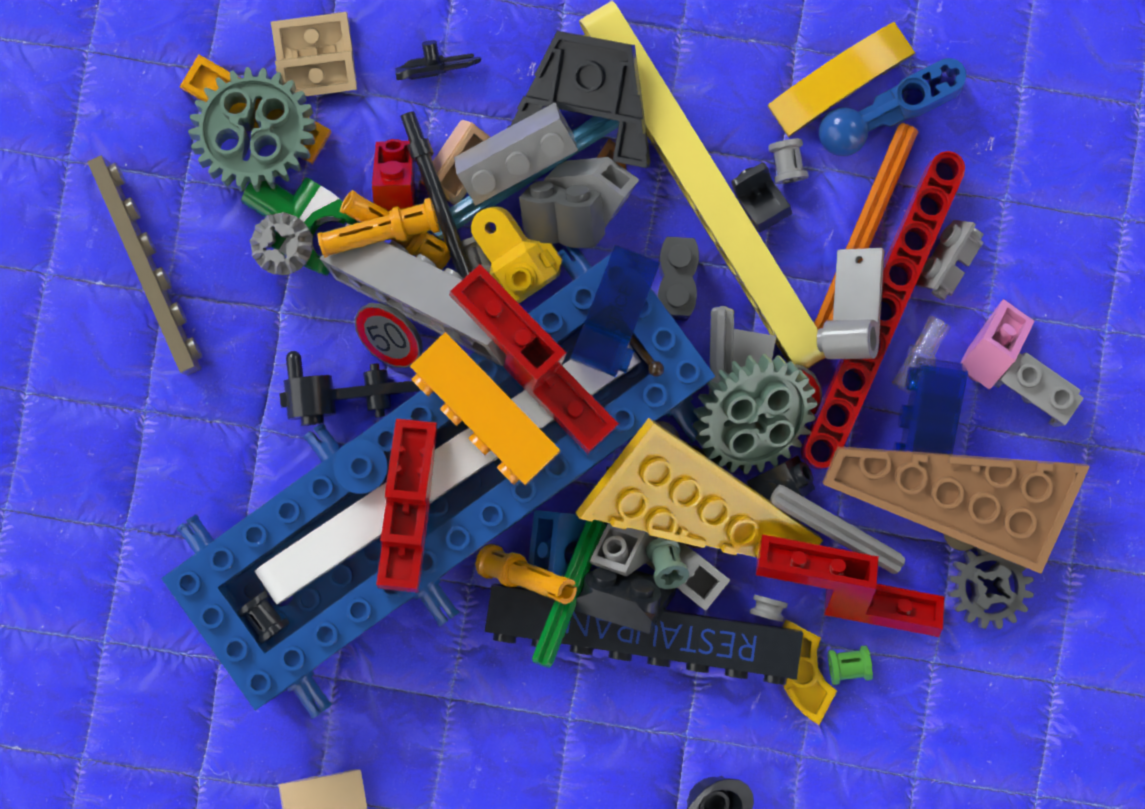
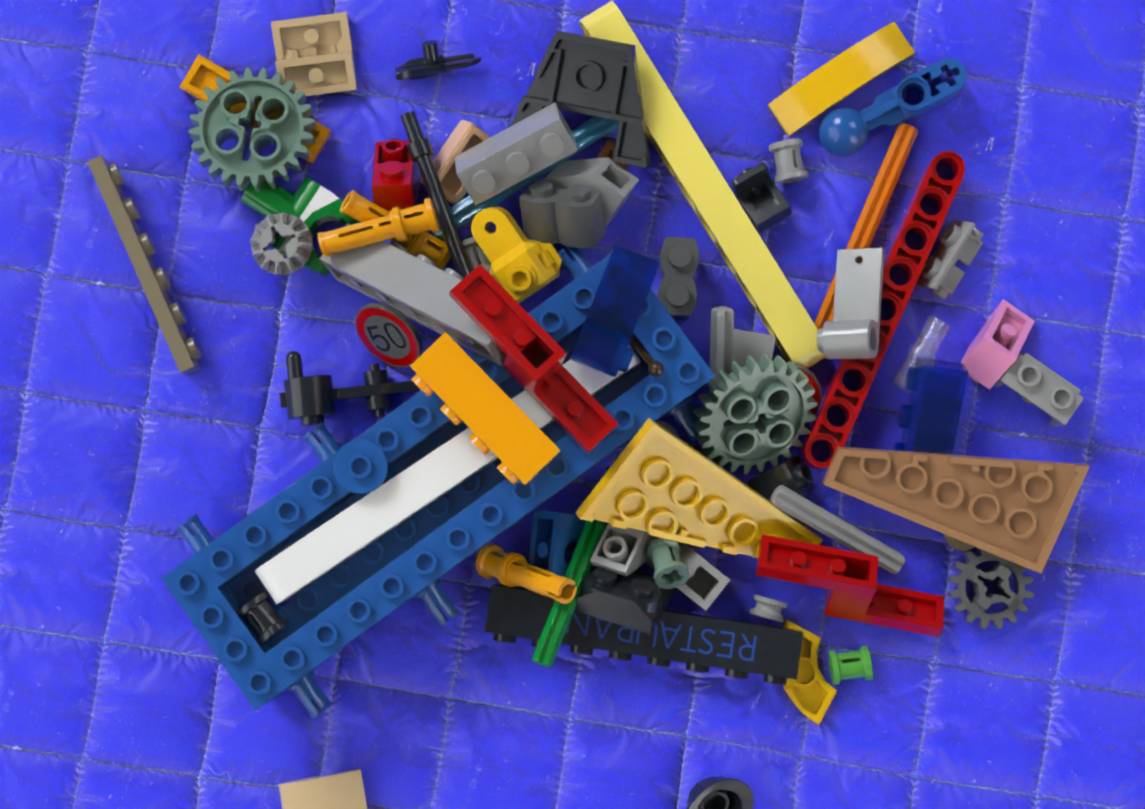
red slope [376,419,437,593] -> none

